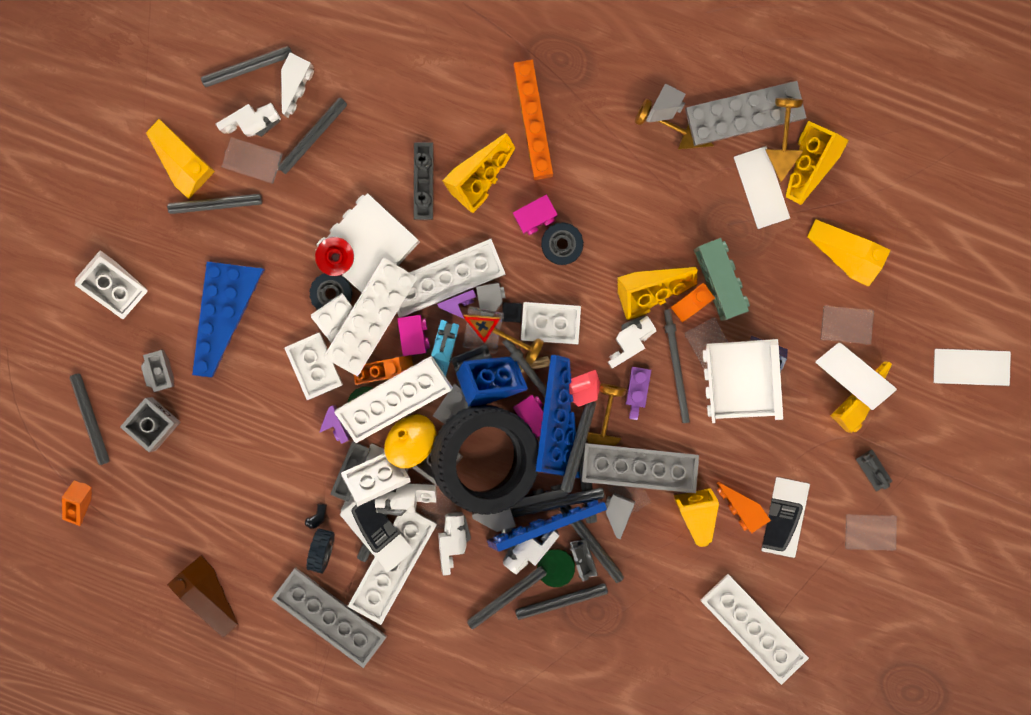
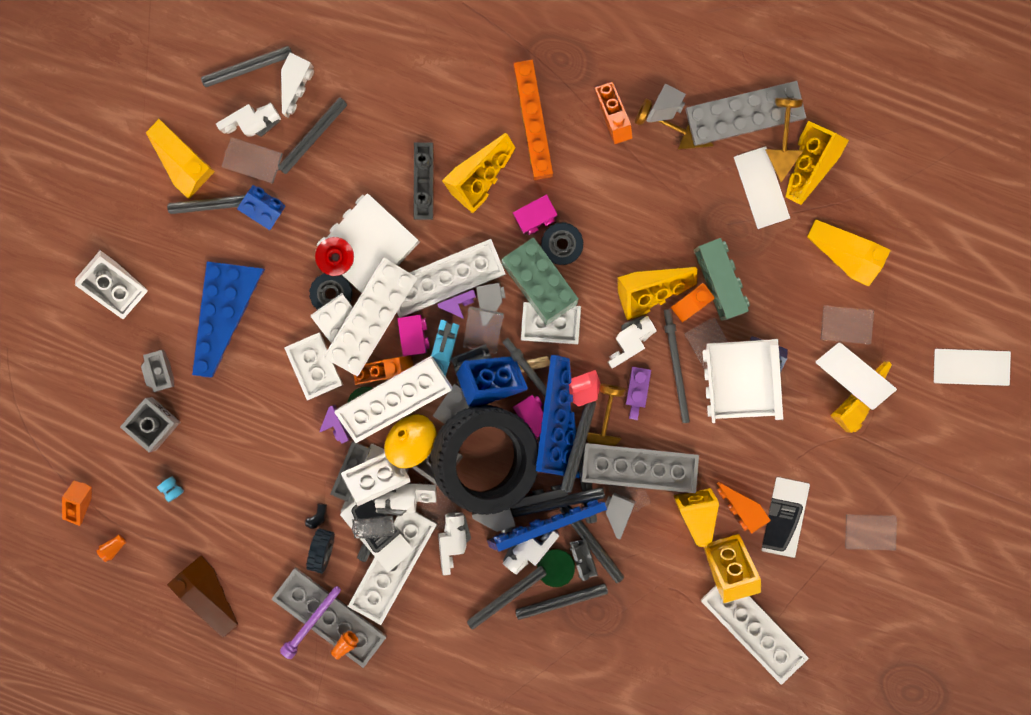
dark grey axle [70,374,110,465] -> none
pearl gold piece [463,315,544,365] -> none
black tile [502,302,522,323] -> none
dark grey hinge [856,449,893,492] -> none
none -> orange cone [96,534,127,562]
none -> medium azure wheel [157,476,184,503]
none -> blue bracket [237,185,286,230]
none -> medium lavender piece [280,586,341,659]
none -> orange cone [331,631,359,660]
none -> clear slope [352,516,395,538]
none -> sand green brick [502,237,579,326]
none -> orange slope [595,82,632,145]
none -> yellow slope [703,534,761,603]

